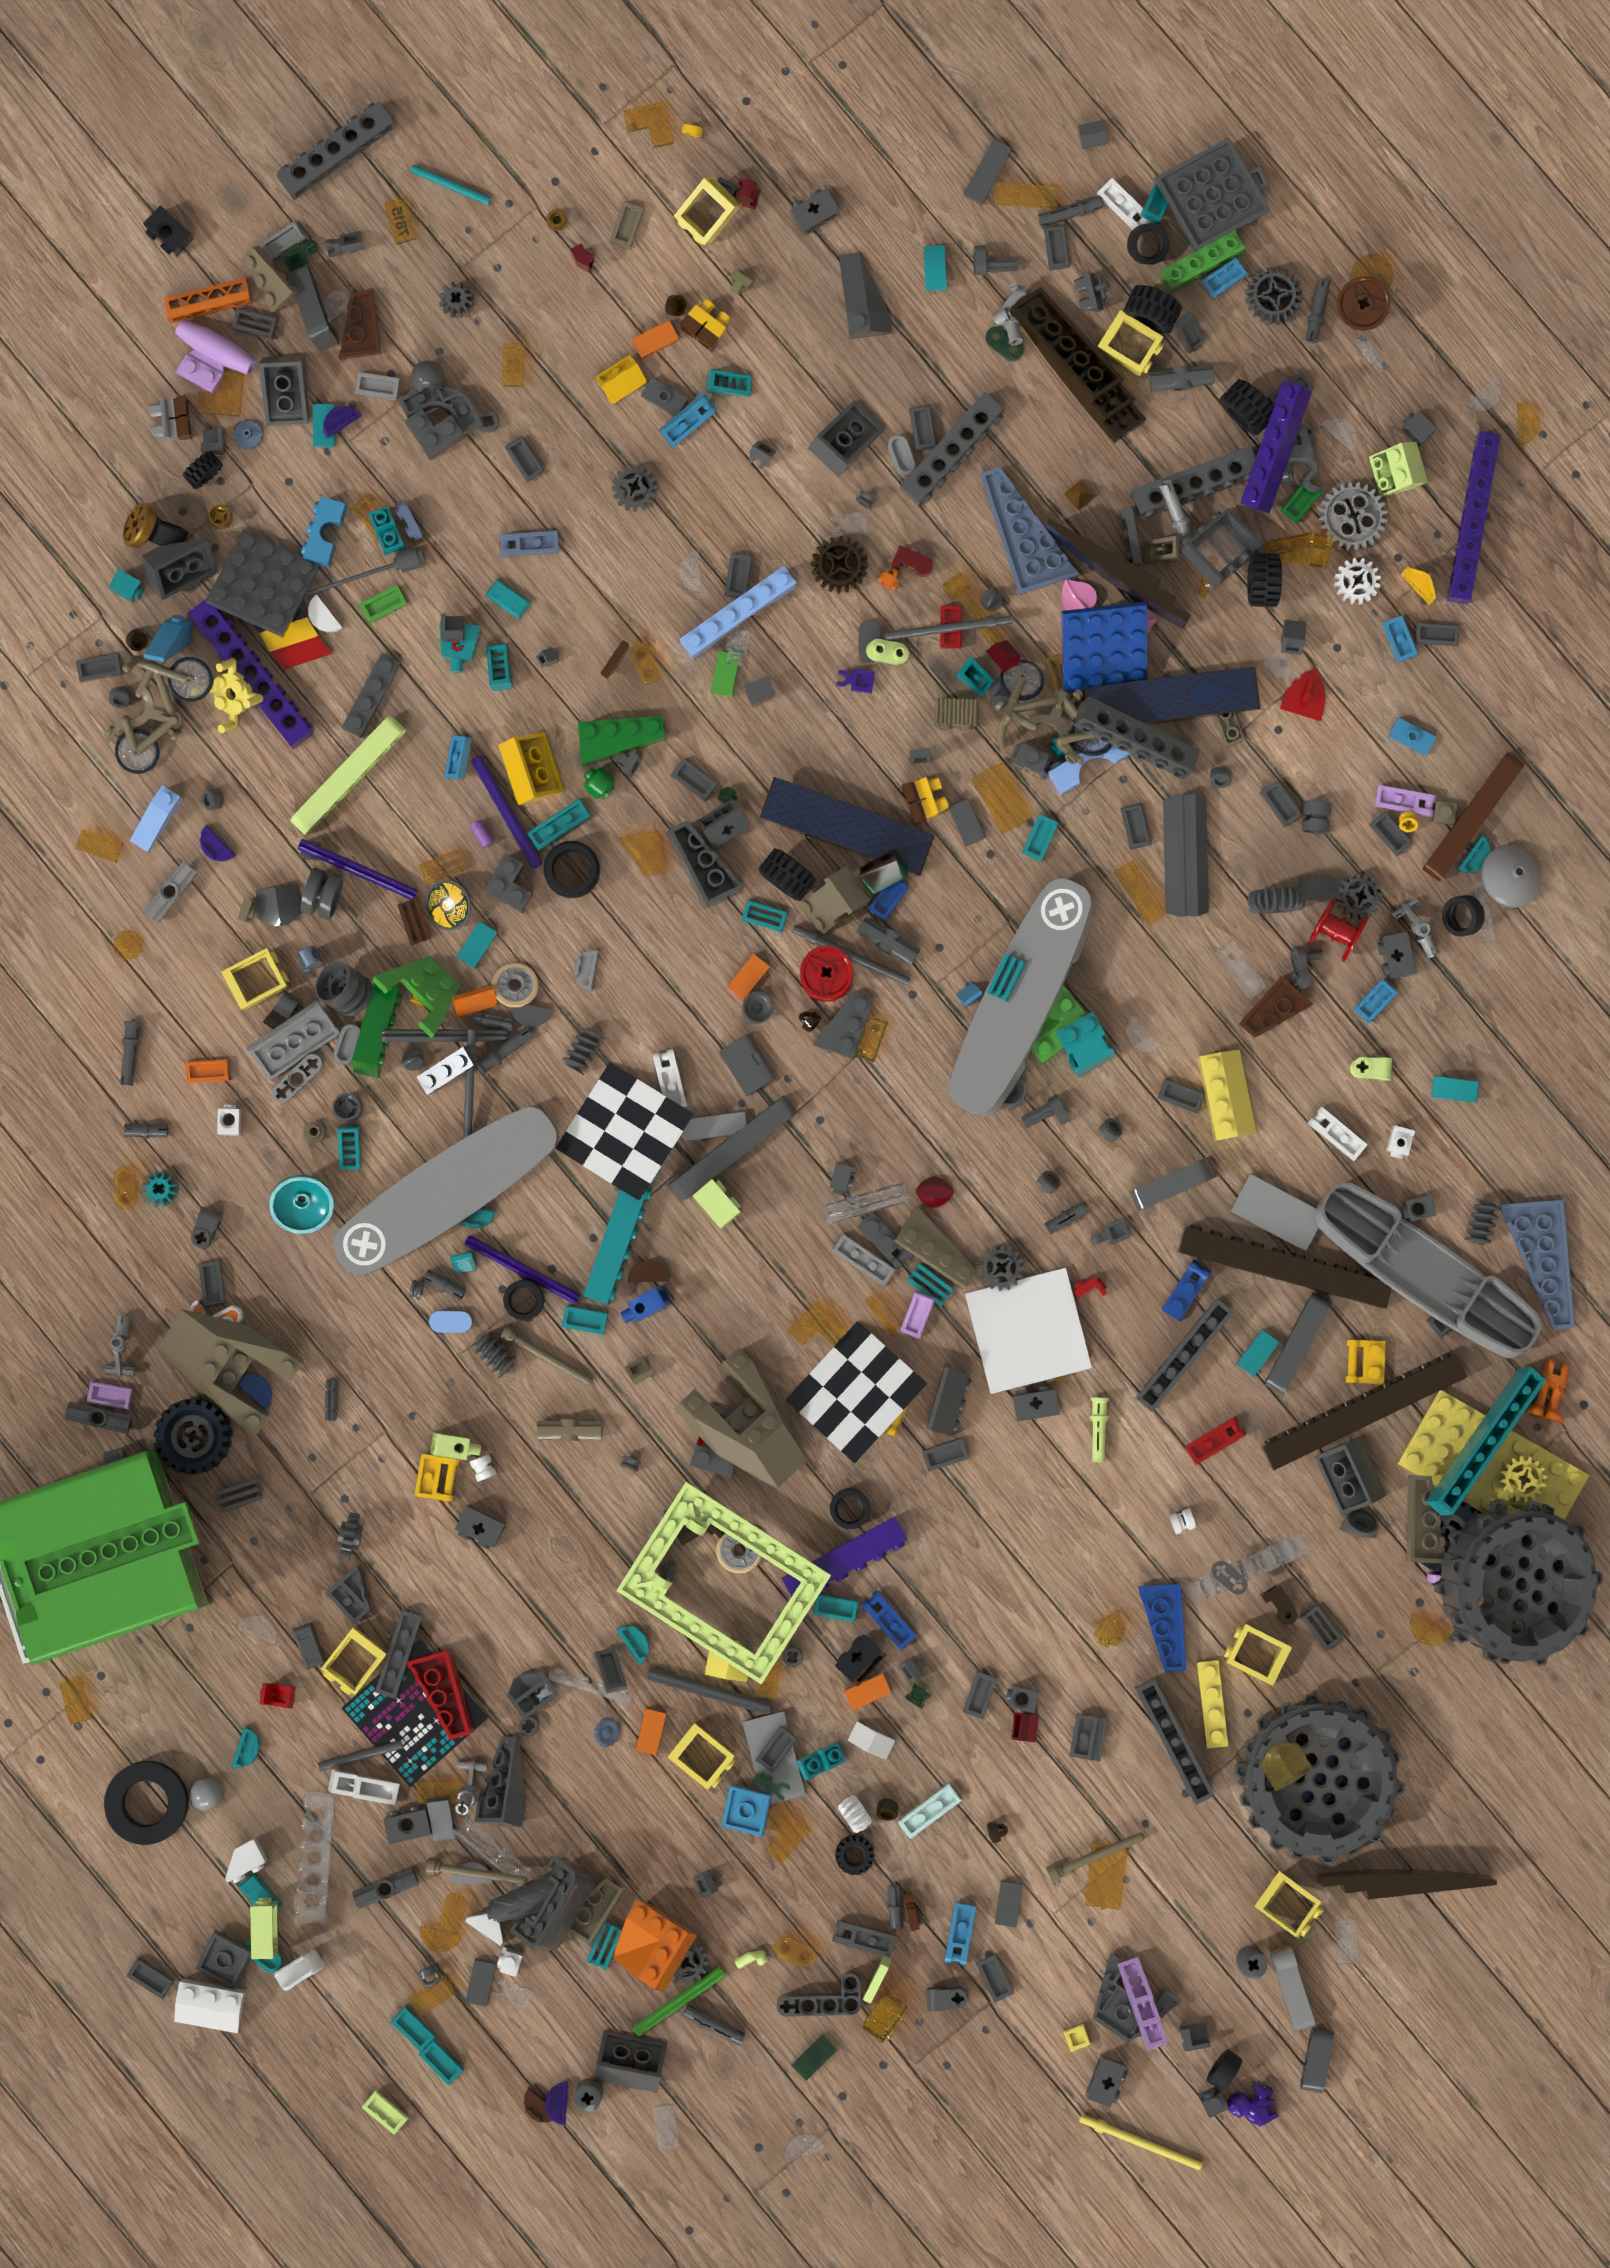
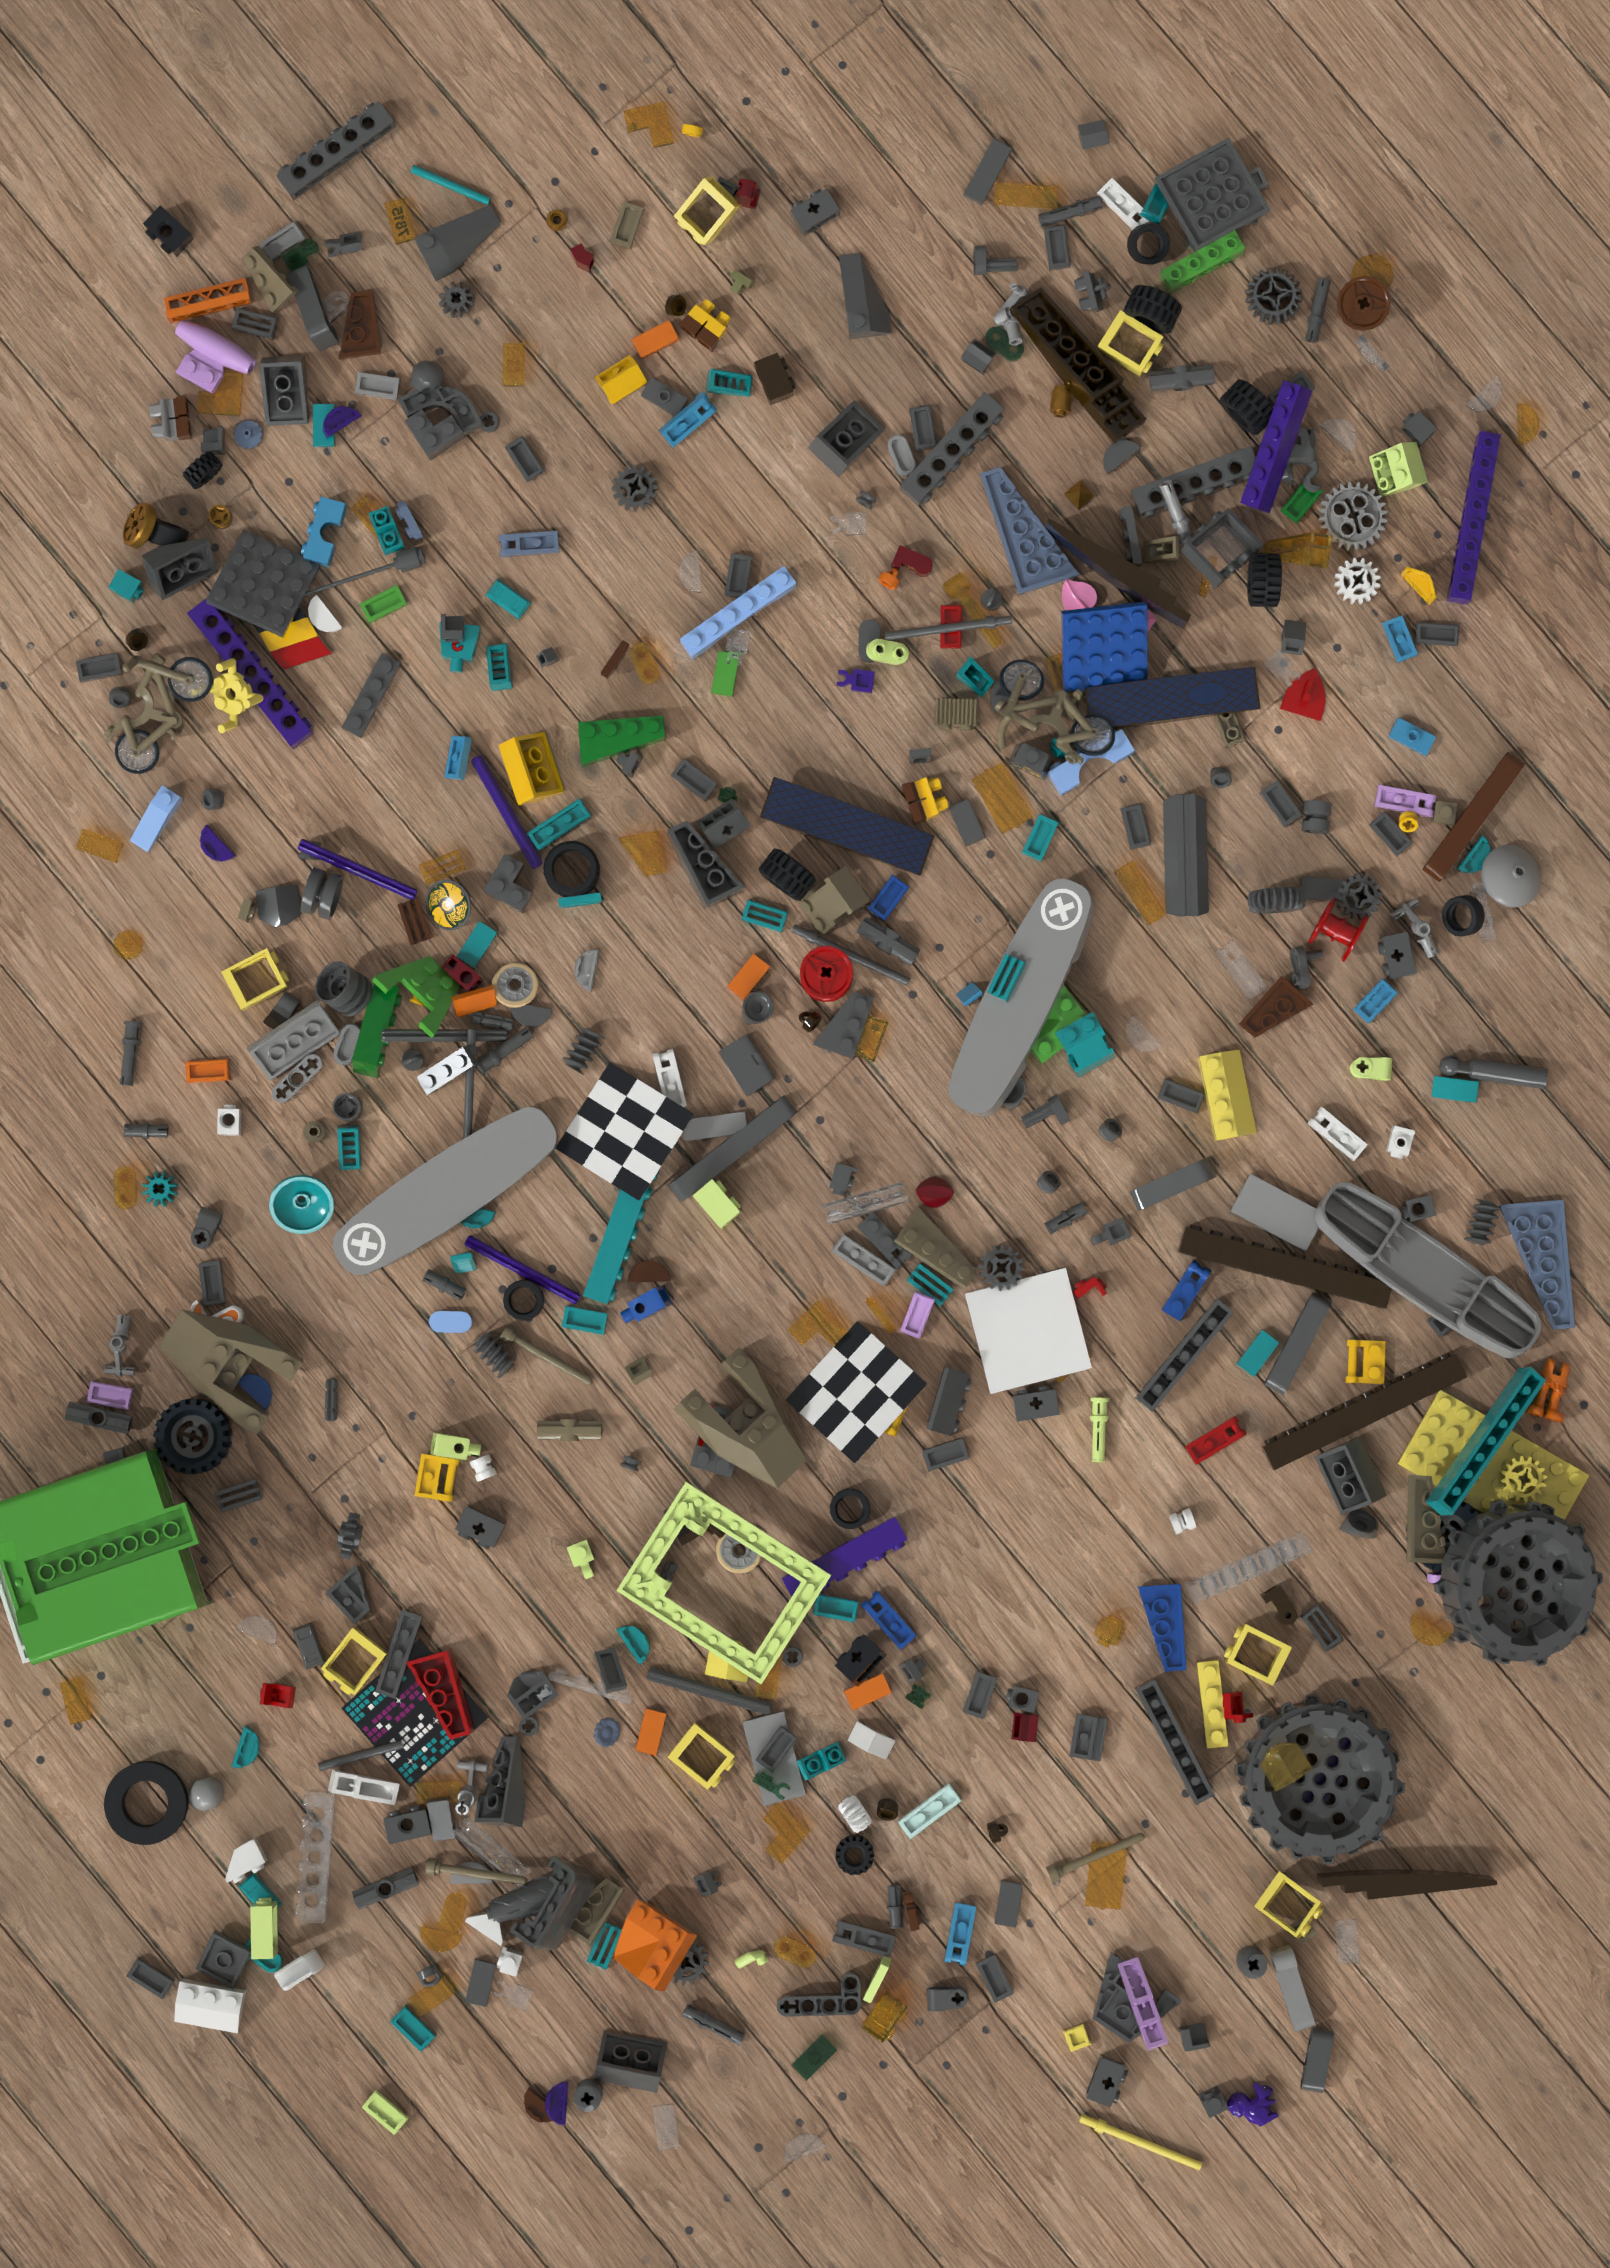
light grey piece [143,862,198,923] -> none
dark azure slope [144,615,192,662] -> none
yellowish green beam [290,715,406,836] -> none
sand blue leg [297,946,325,974] -> none
dark grey bush [409,1280,424,1300] -> none
teal tile [419,2039,464,2086] -> none
medium lavender pin [470,820,494,848] -> none
green head [583,767,615,799] -> none
bright green axle [633,1967,725,2036] -> none
dark azure plate [721,1784,773,1837] -> none
dark grey panel [744,676,775,708] -> none
dark grey tile [749,441,777,469] -> none
dark brown gear [811,536,868,594] -> none
dark brown piece [859,849,908,895] -> none
teal slope [924,245,947,291] -> none
dark red piece [986,640,1021,673] -> none
dark grey brick [1074,697,1199,779] -> none
dark grey tile [1173,311,1205,354] -> none
dark azure plate [1201,257,1248,299] -> none
black tyre [1206,2049,1243,2091] -> none
dark grey beam [1211,1561,1248,1595] -> none
none -> dark grey wedge [414,205,501,281]
none -> dark red leg [441,954,484,992]
none -> teal tile [558,893,602,909]
none -> yellowish green plate [567,1540,595,1579]
none -> dark brown brick [754,352,796,405]
none -> dark grey piece [961,339,996,374]
none -> pearl gold brick [1050,385,1073,418]
none -> dark grey tile [1103,440,1141,475]
none -> red bracket [1222,1691,1254,1723]
none -> dark grey piece [1440,1055,1548,1089]

